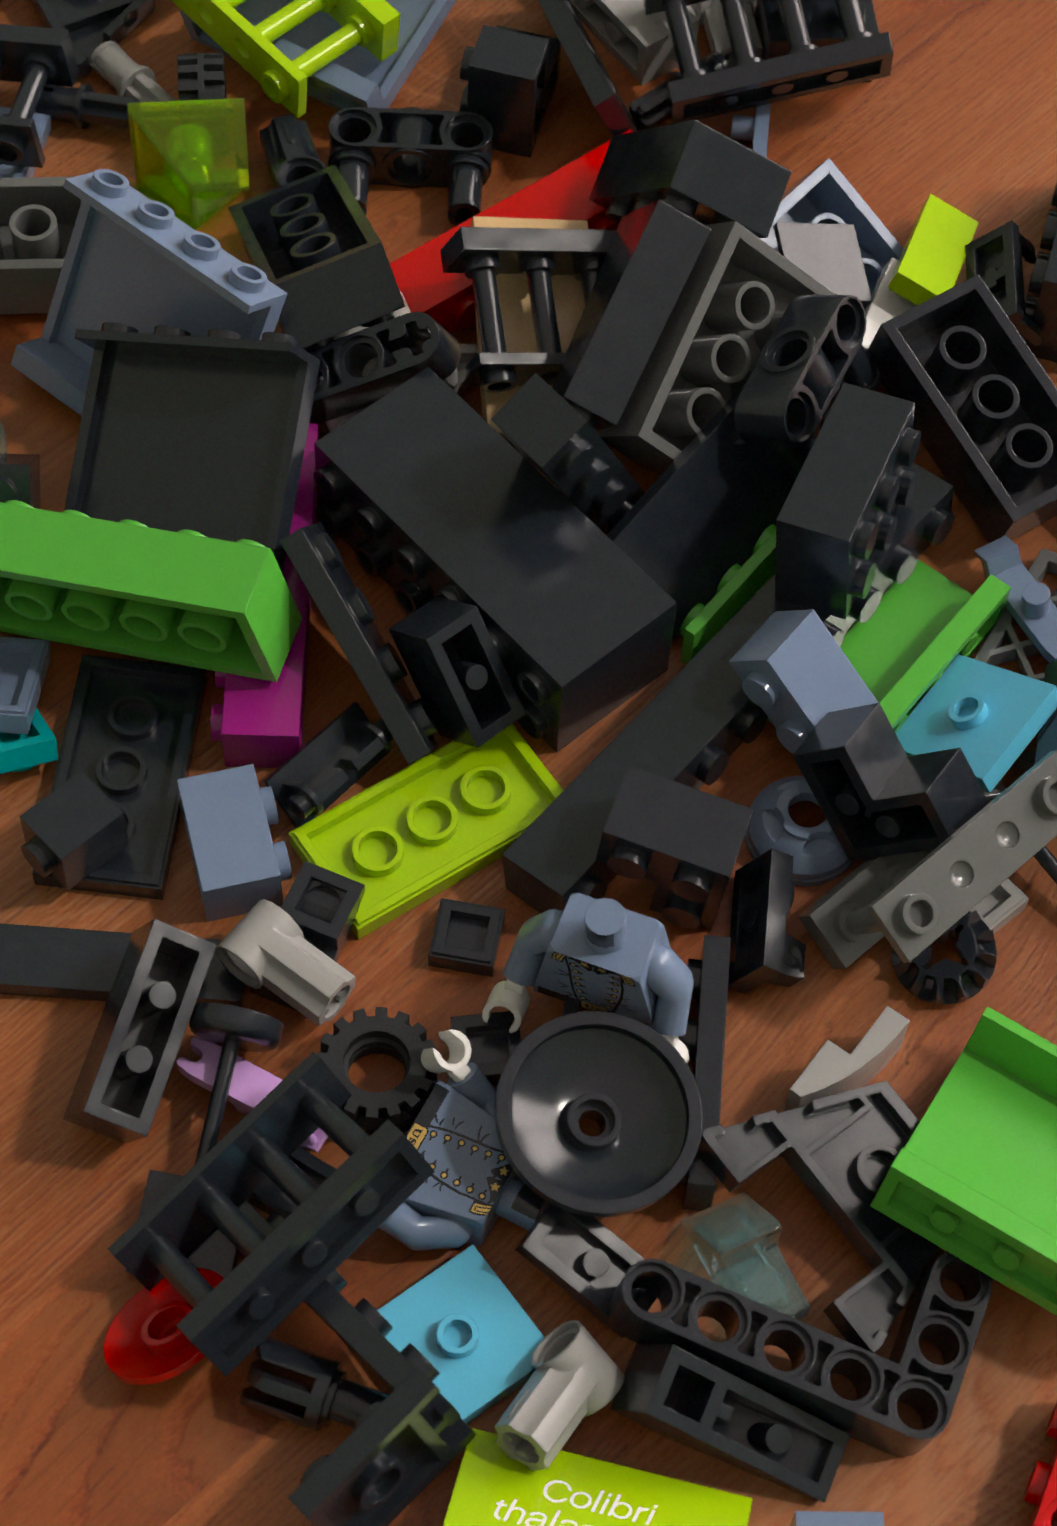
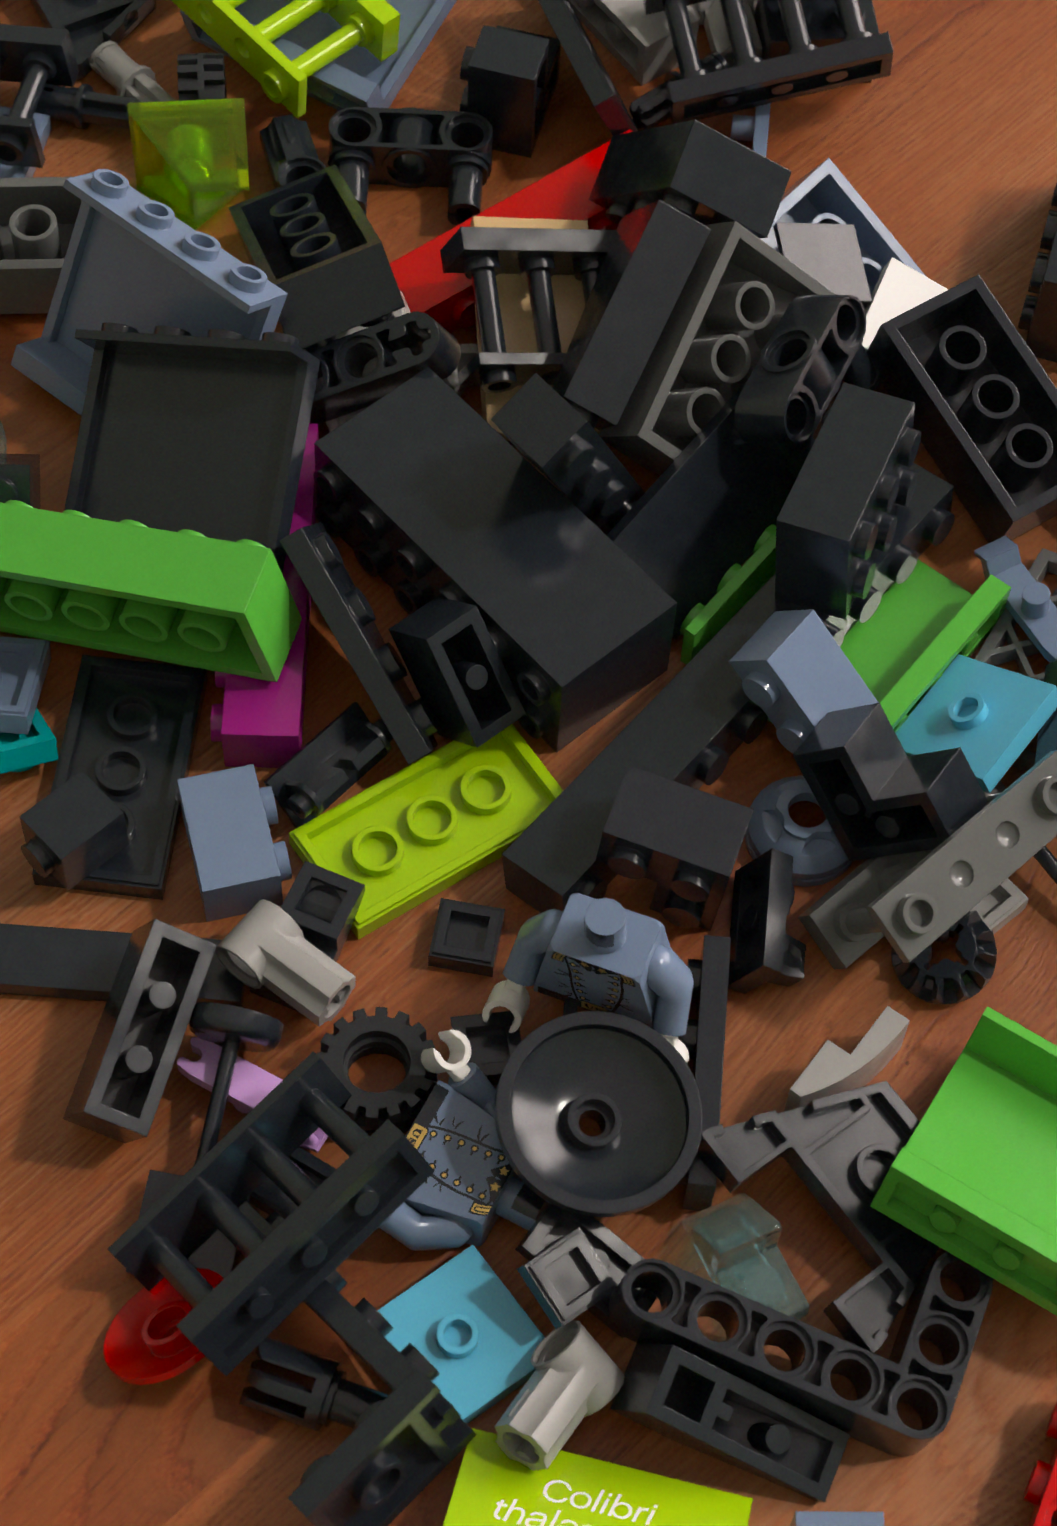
lime tile [888,193,979,306] -> none
black hinge [965,220,1041,346] -> none
none -> tile [517,1227,618,1329]

